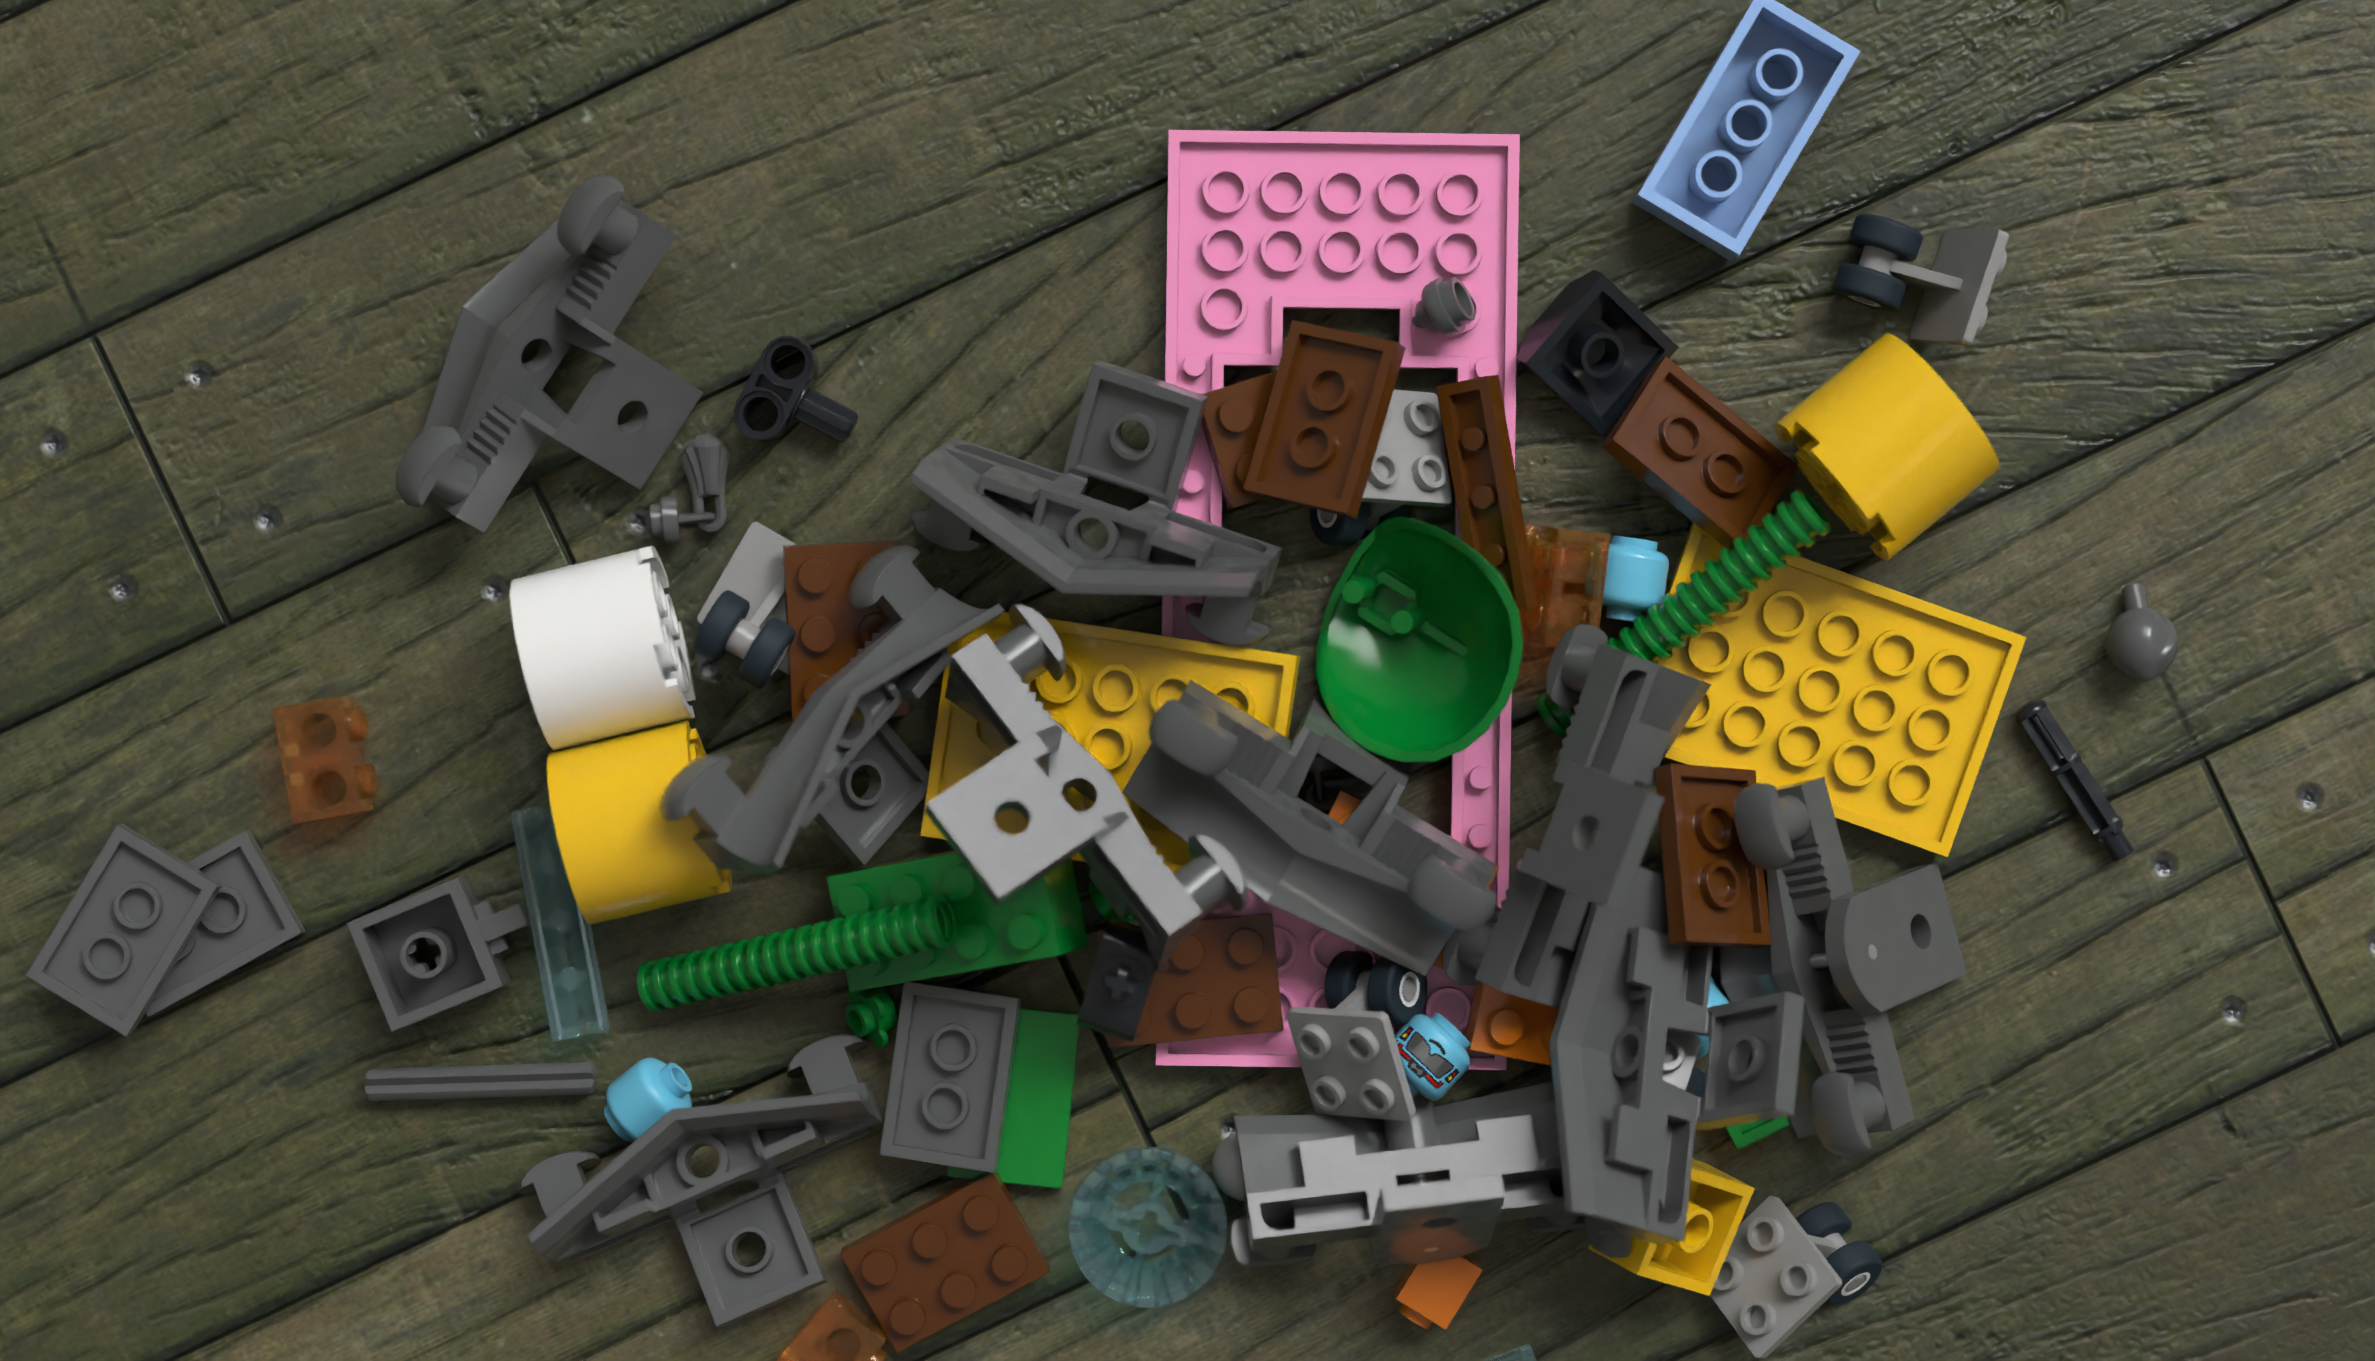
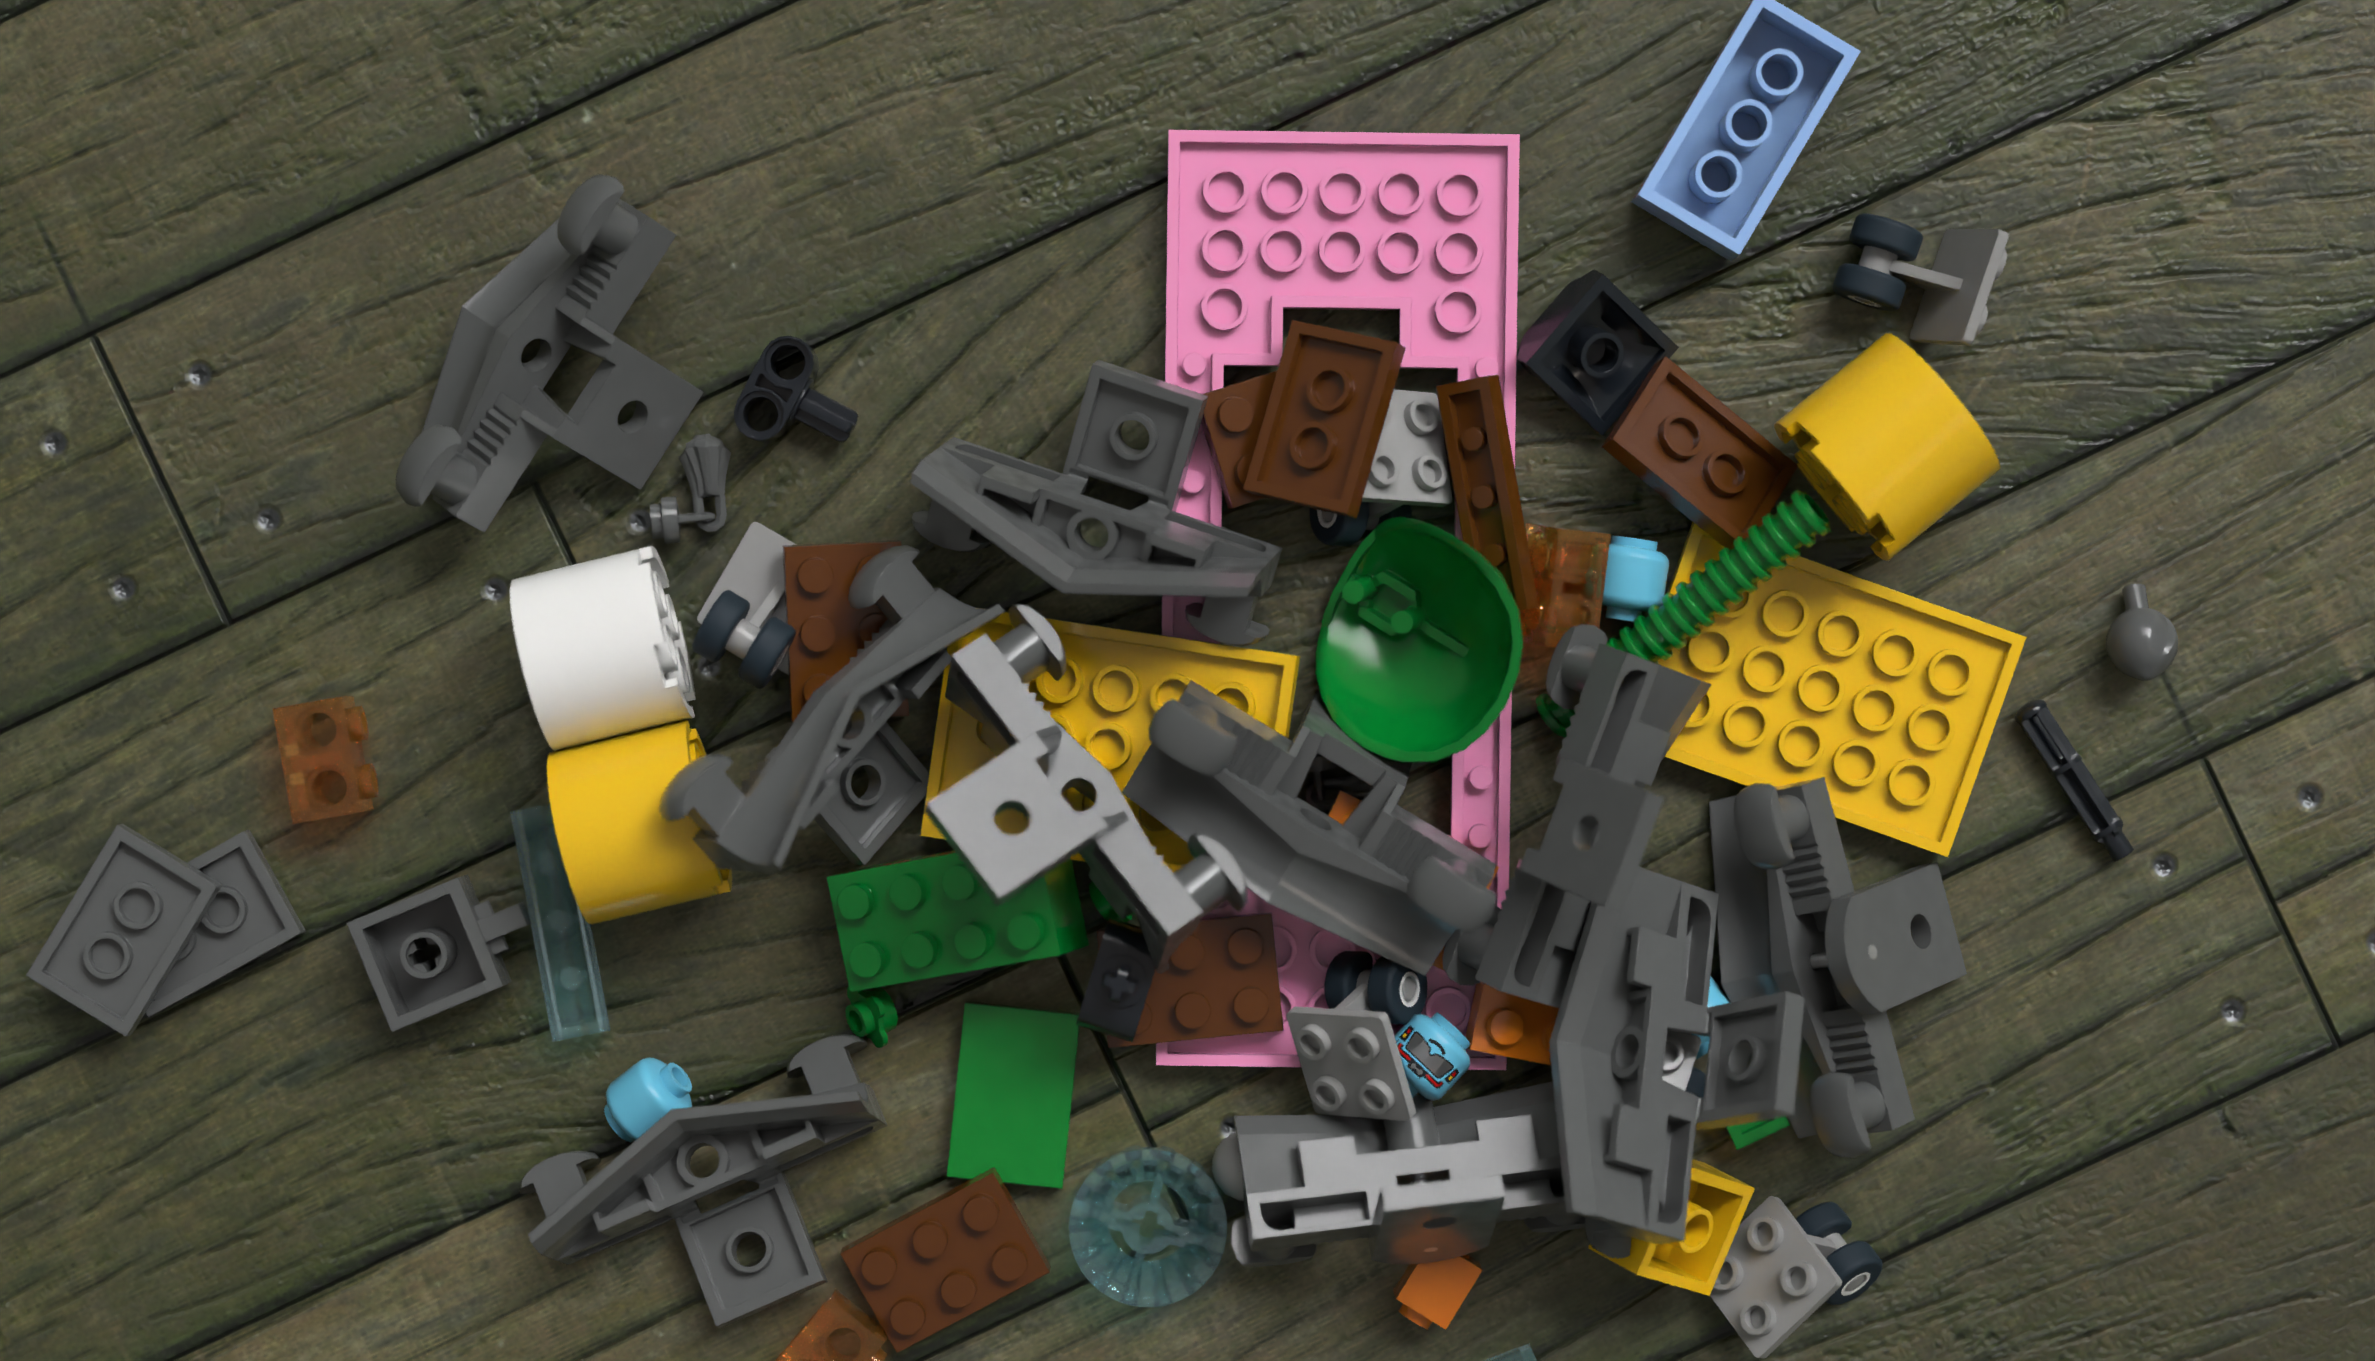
dark grey axle [364,1062,597,1101] -> none
green piece [637,895,956,1012] -> none
dark grey plate [880,981,1022,1173] -> none
dark grey plate [1412,277,1475,336] -> none
reddish brown plate [1655,764,1771,948] -> none

